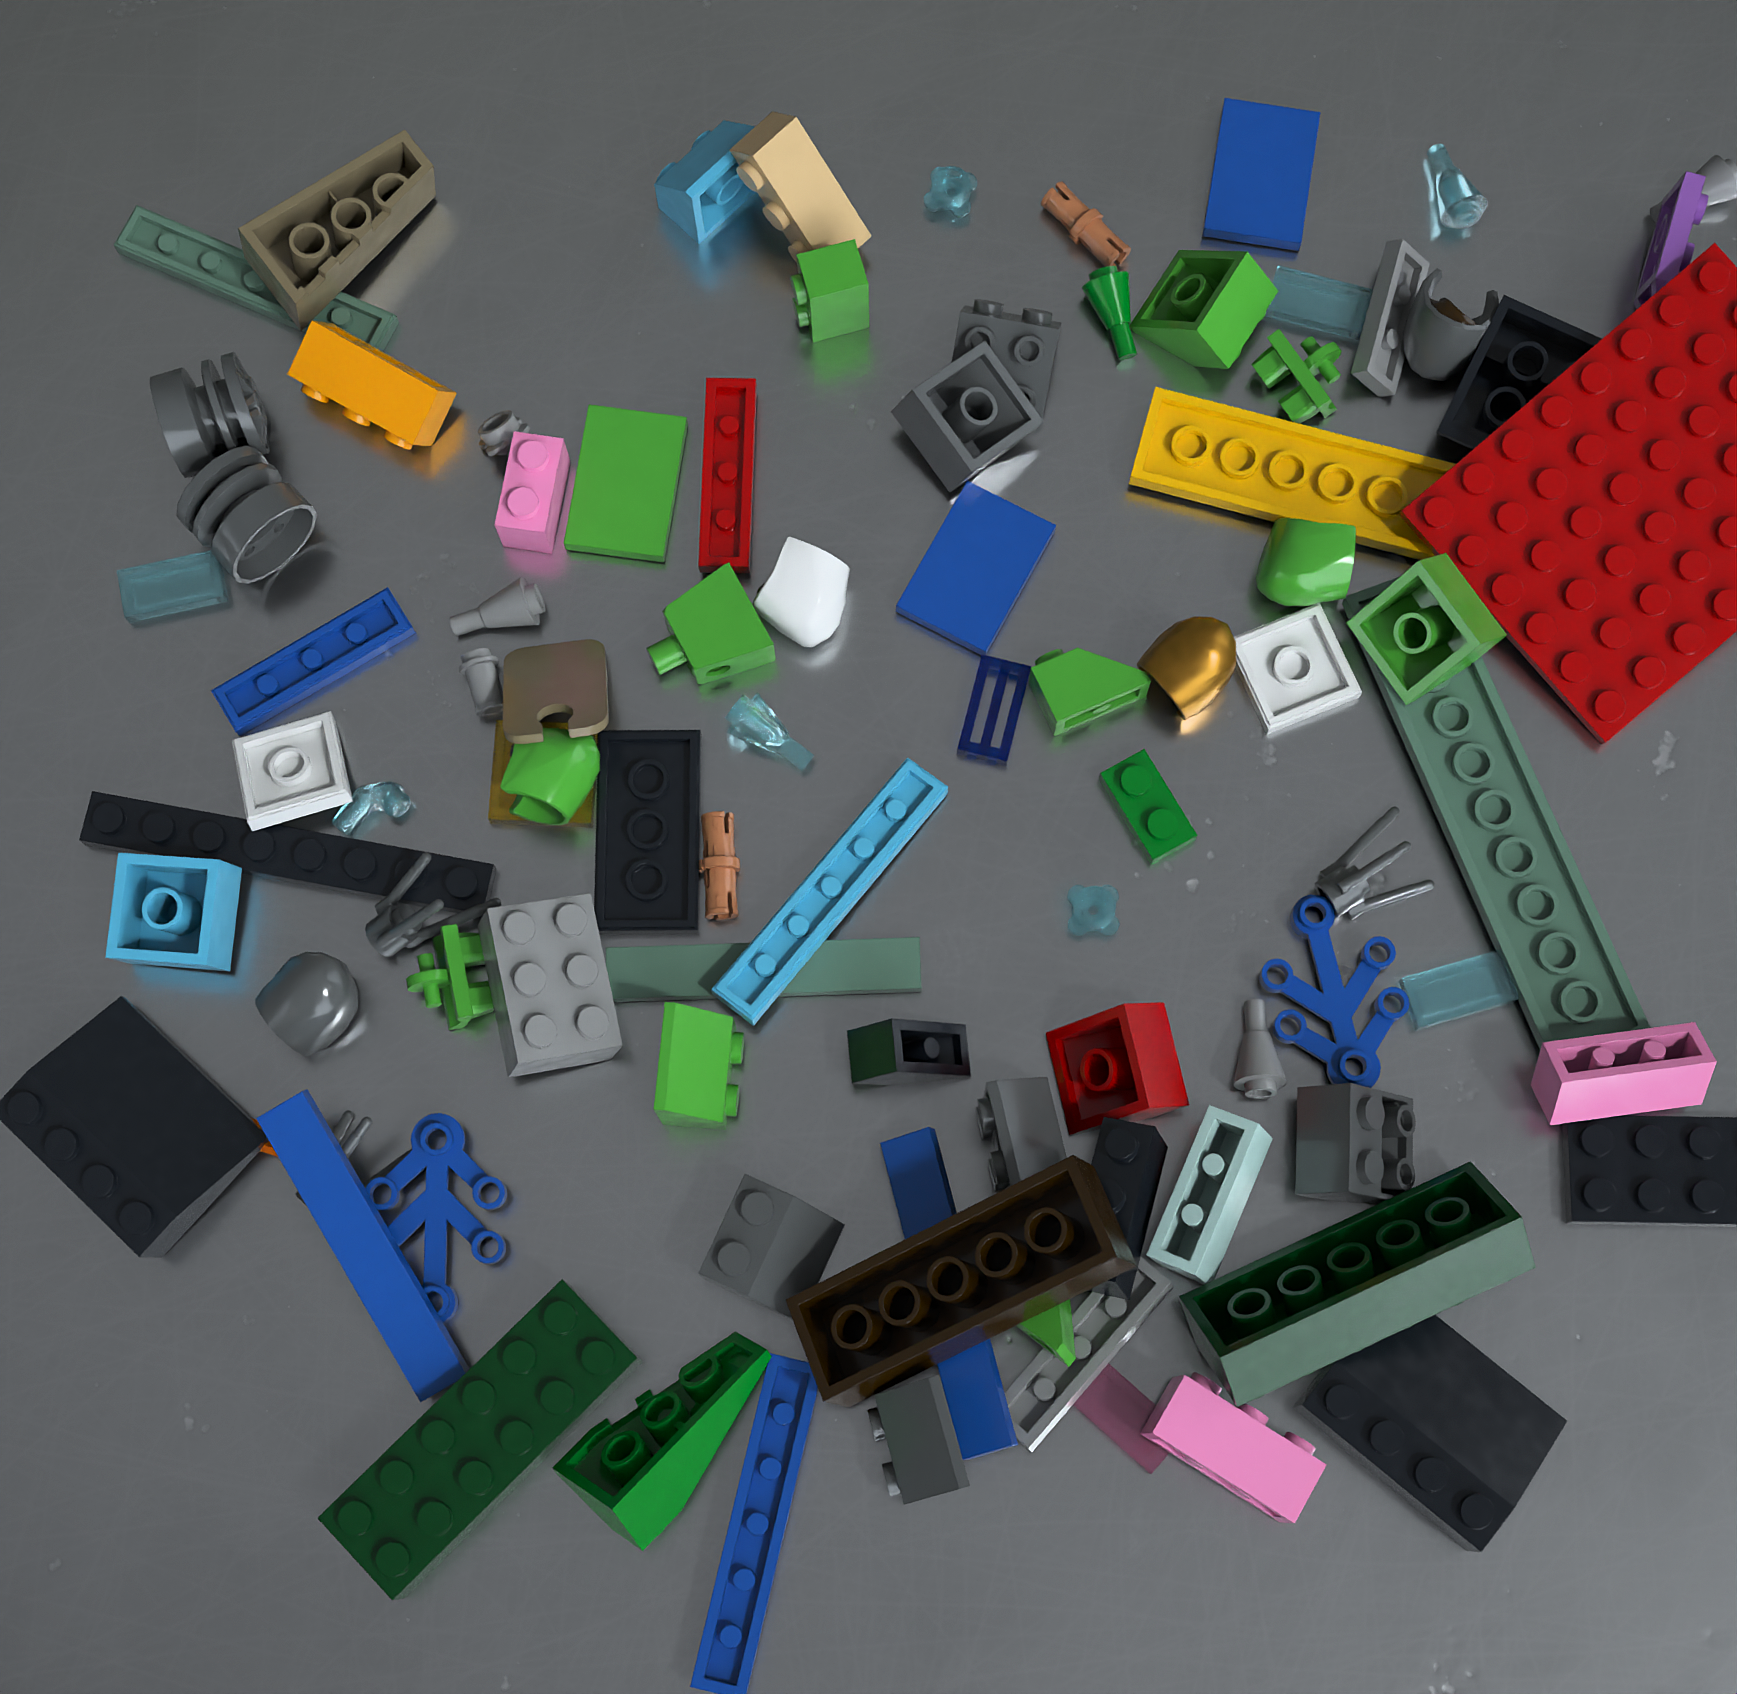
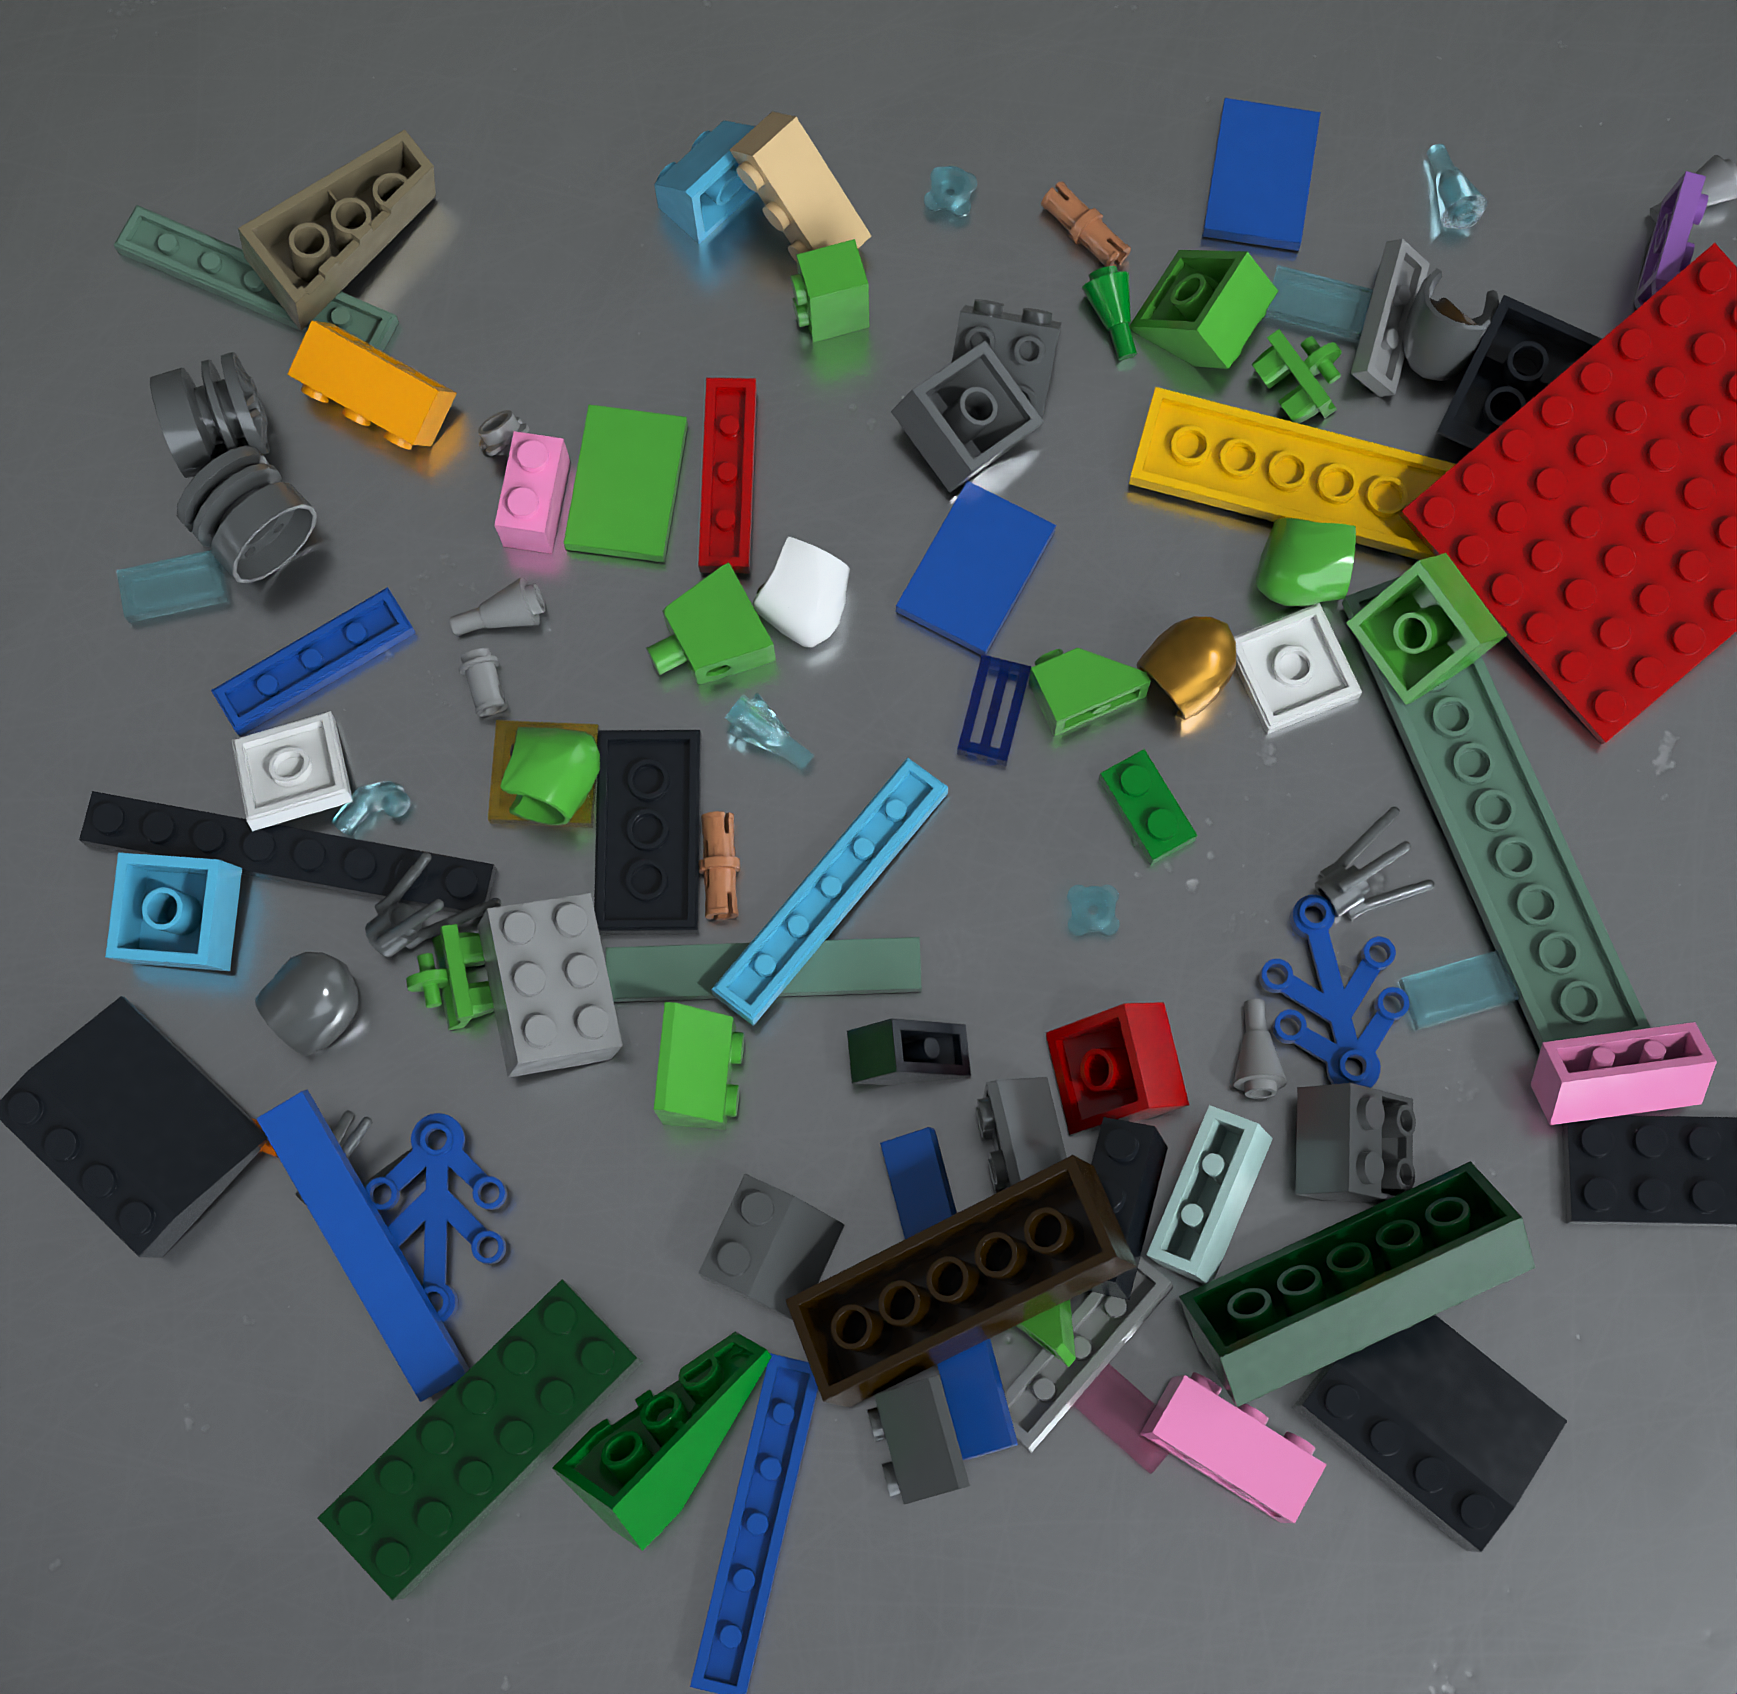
dark tan piece [503,639,609,744] -> none

